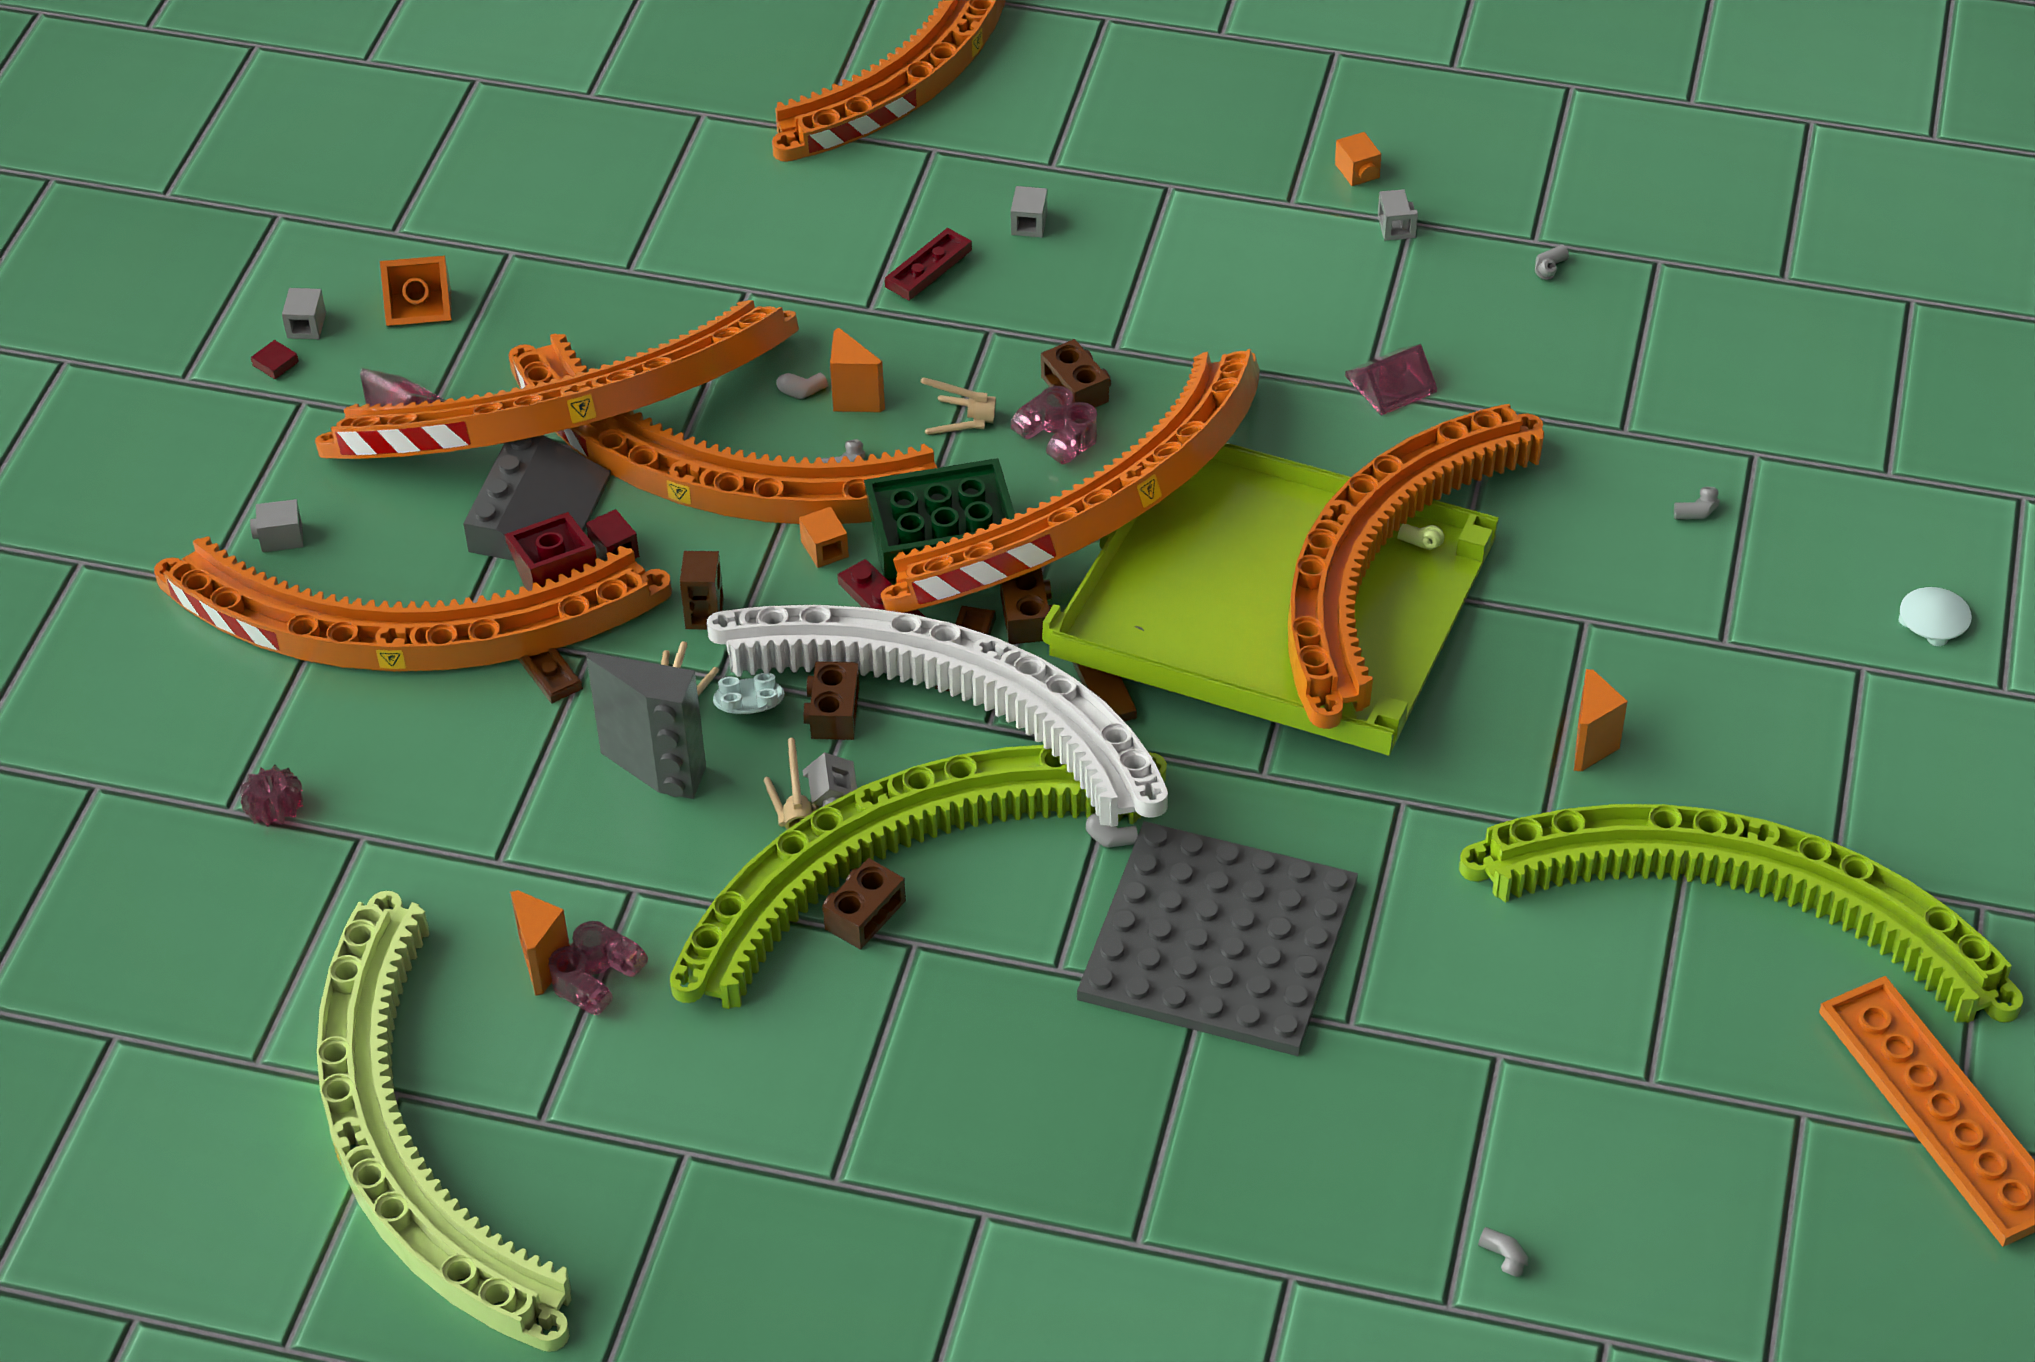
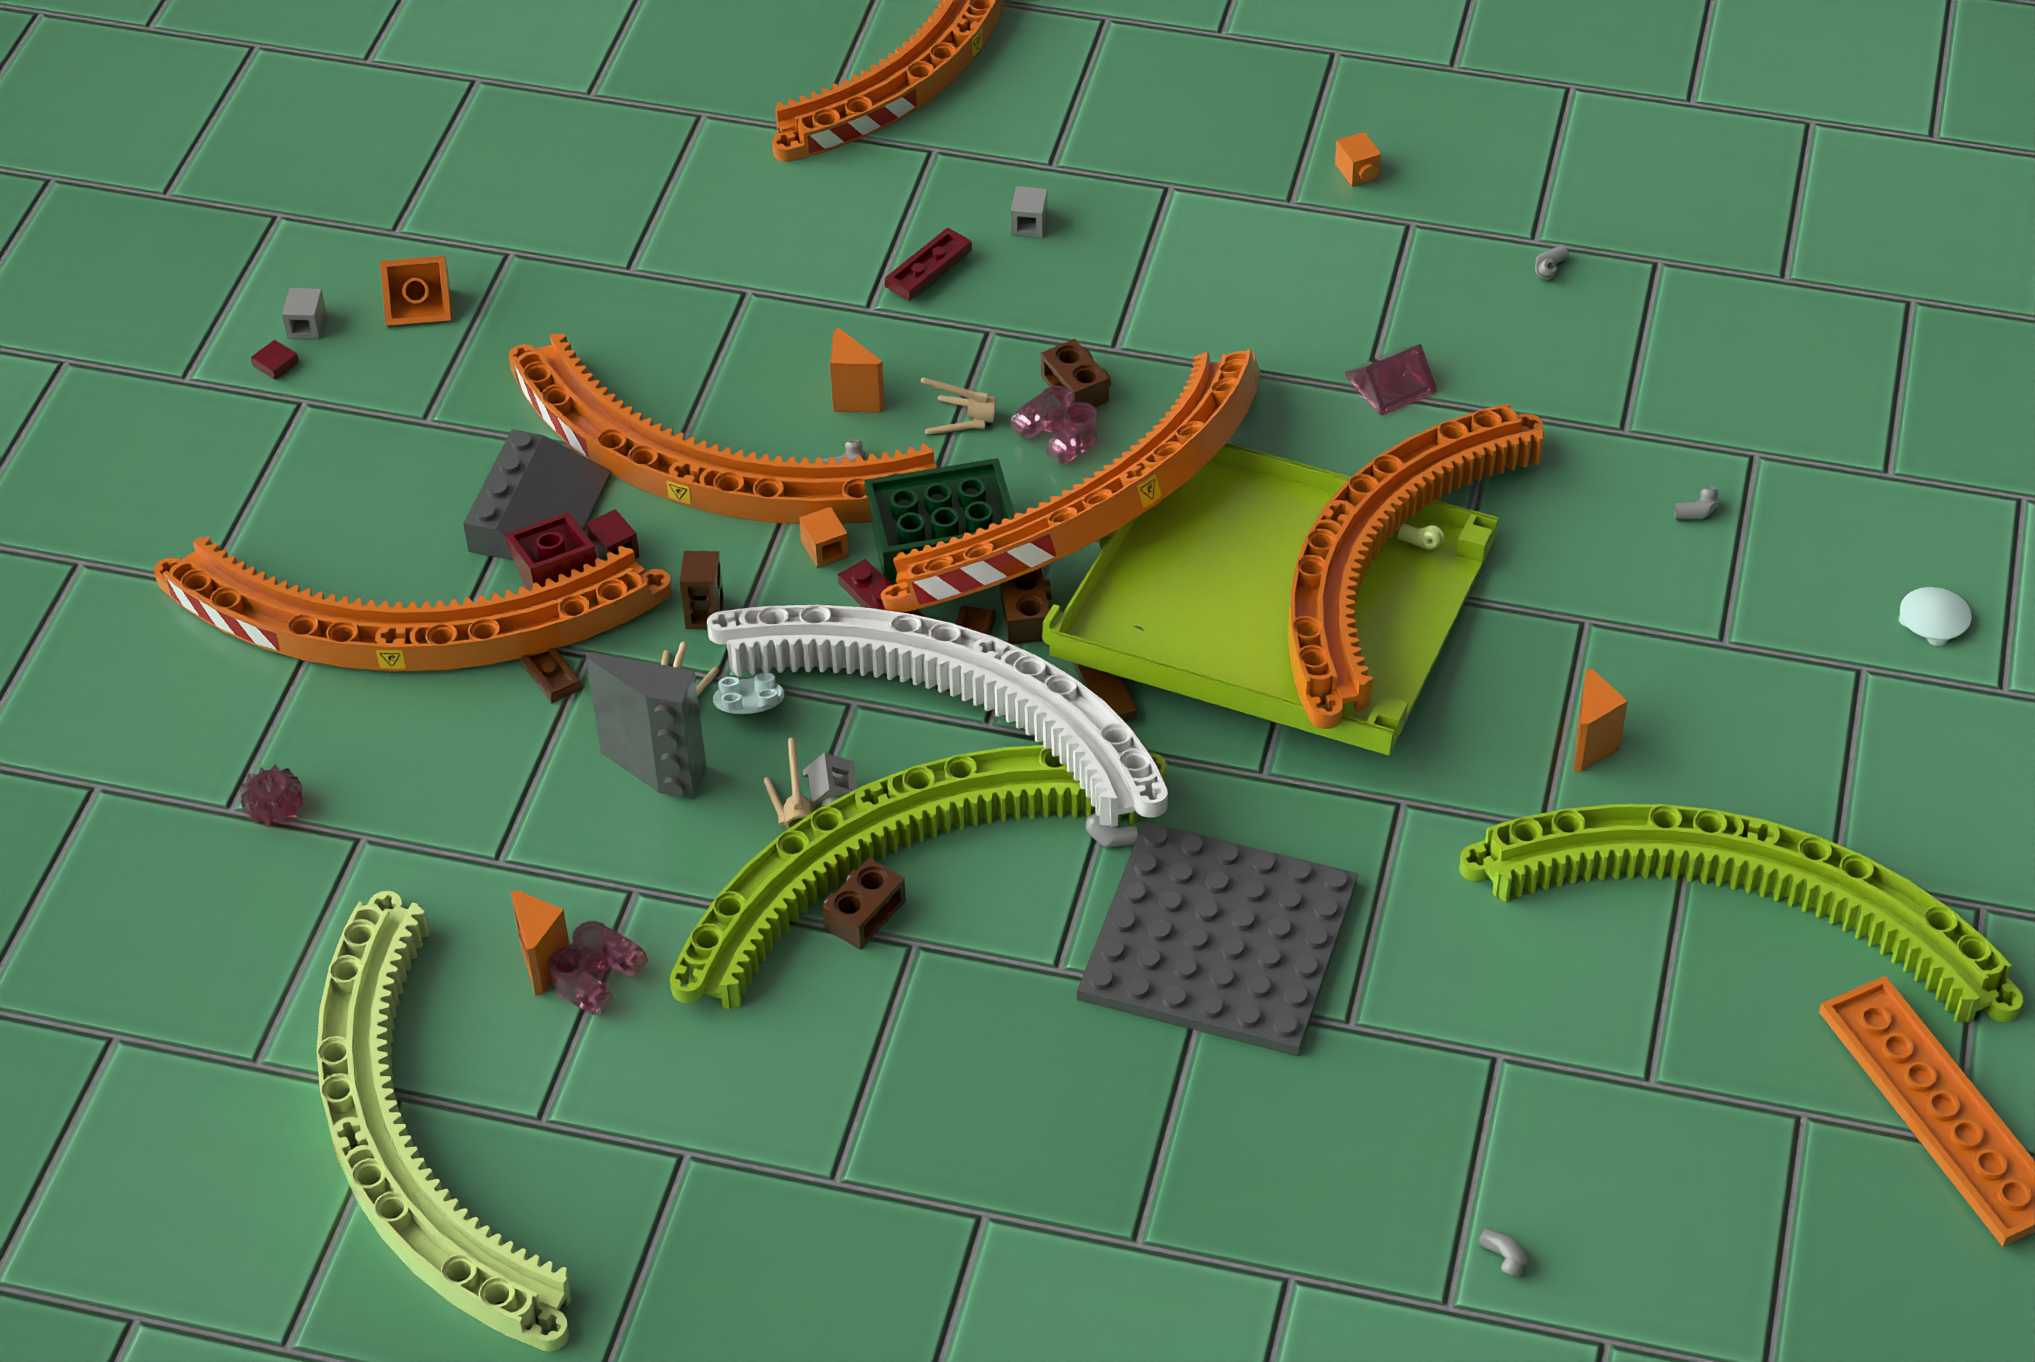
light grey brick [250,499,303,552] -> none
orange gear [315,300,799,459] -> none
clear pink slope [360,368,446,407] -> none
light grey arm [776,372,828,399] -> none
reddish brown brick [803,661,860,740] -> none
light grey brick [1378,189,1418,241] -> none

